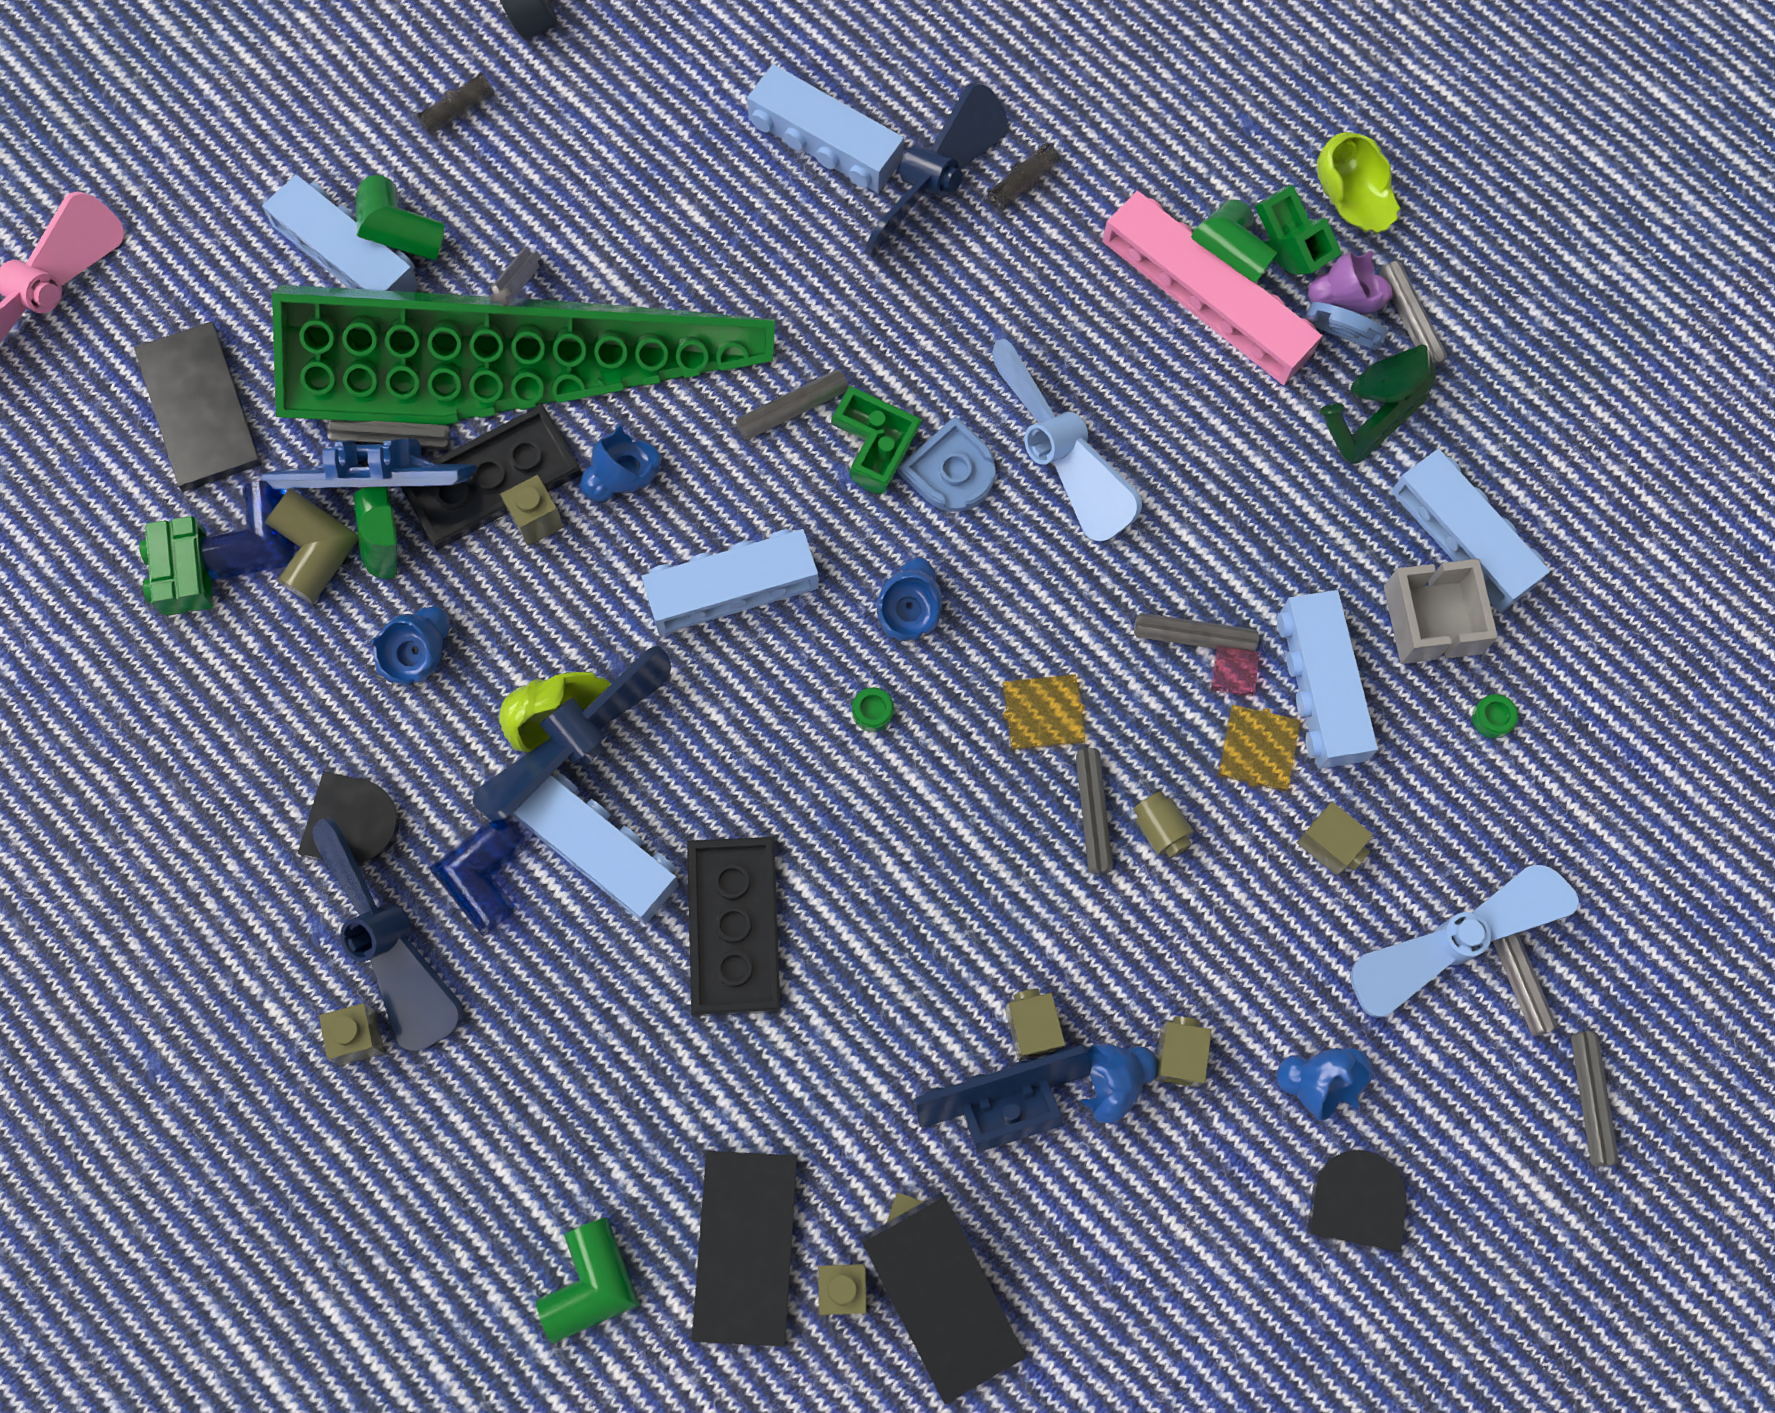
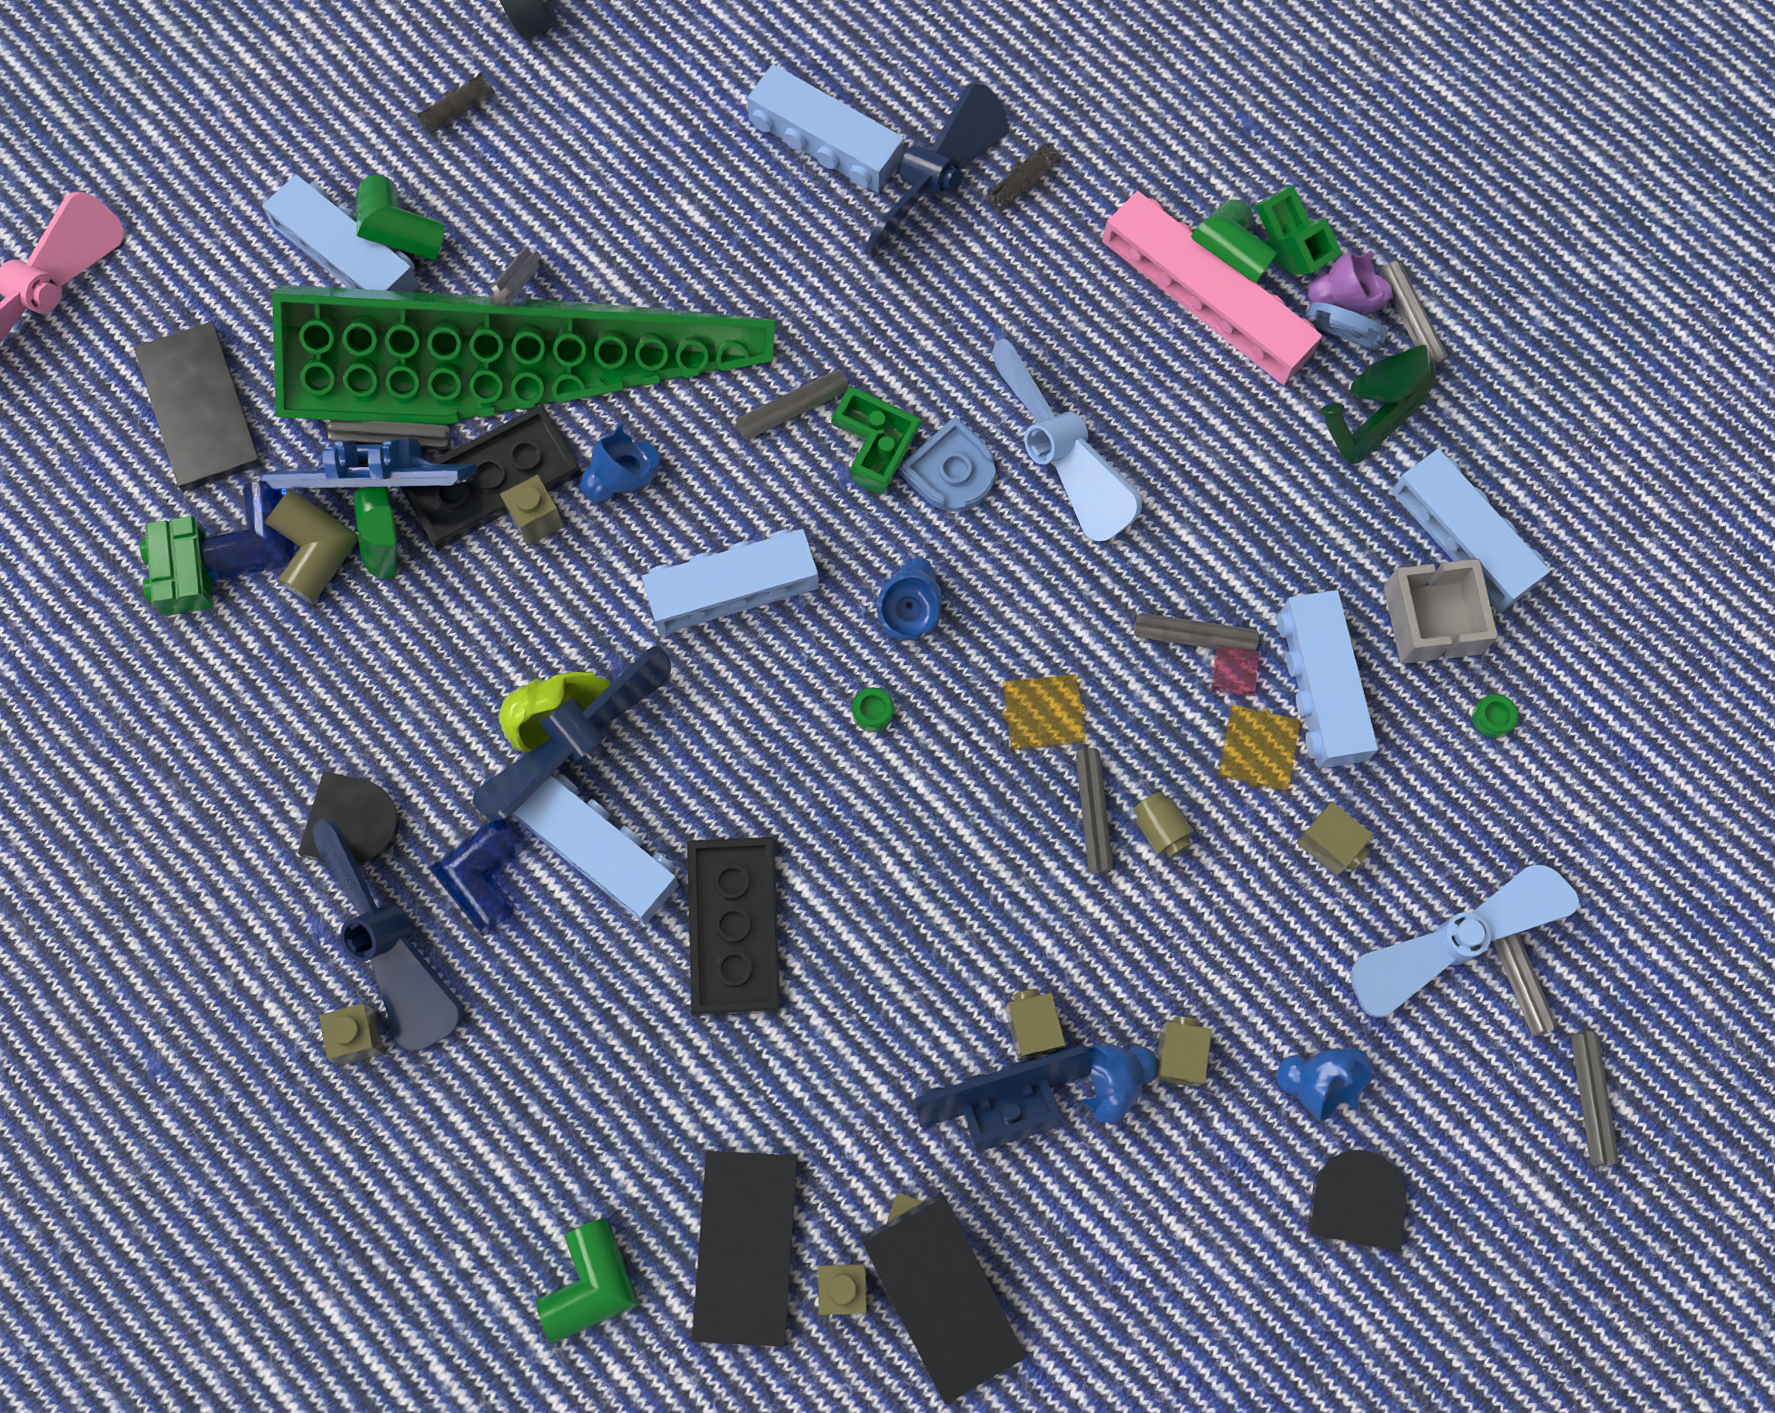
blue piece [371,606,450,686] -> none
lime hair [1317,132,1400,234] -> none

